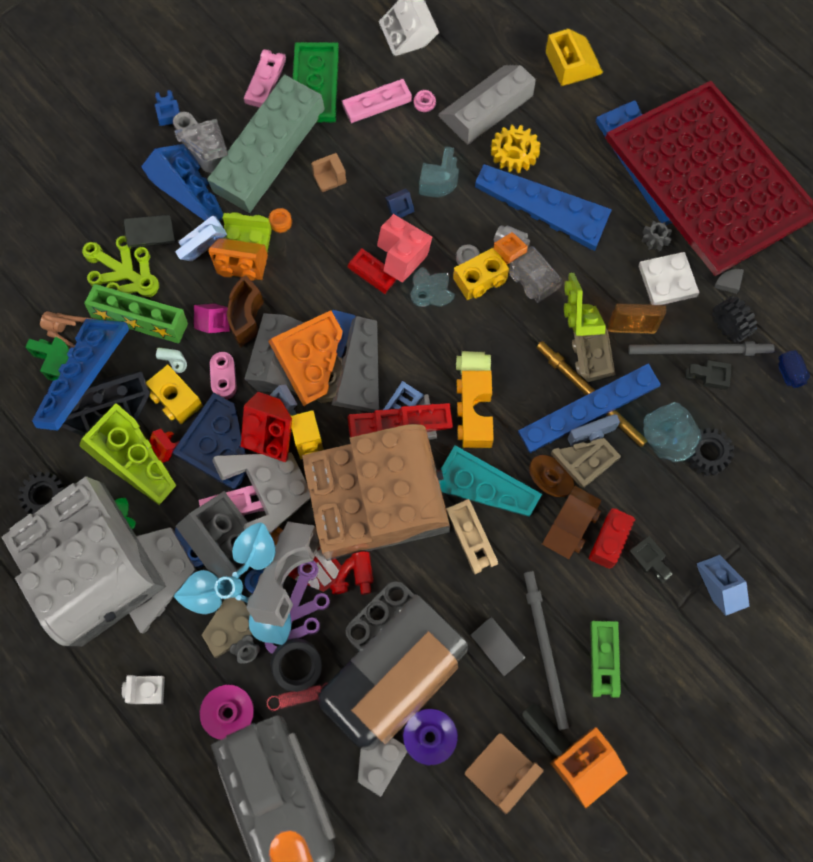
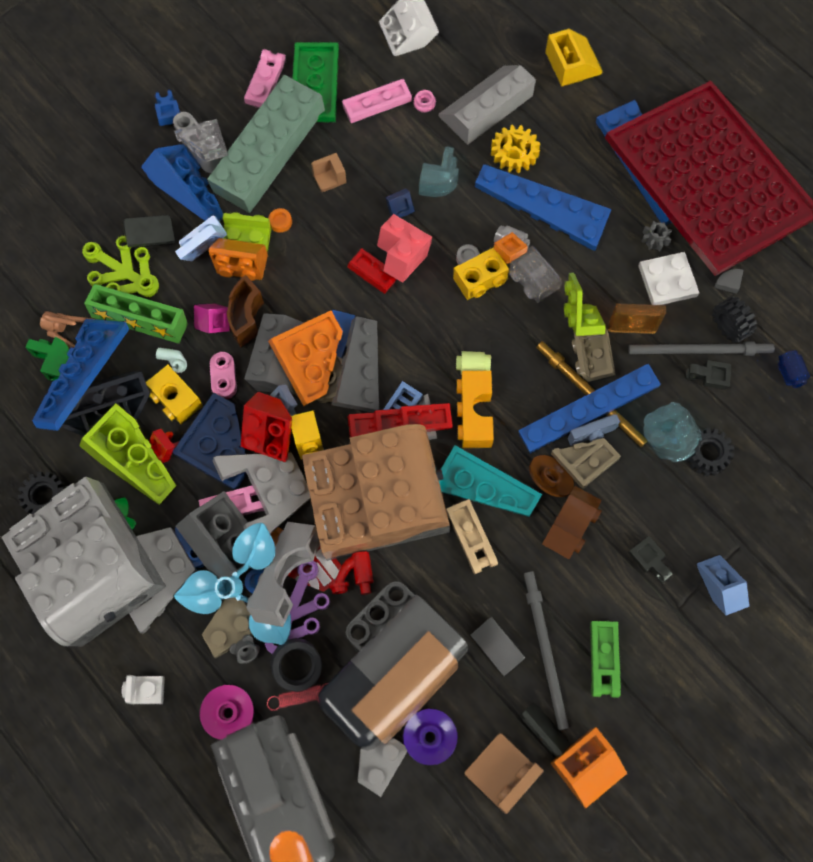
clear light blue plate [411,267,455,307] -> none
red brick [588,508,635,569] -> none

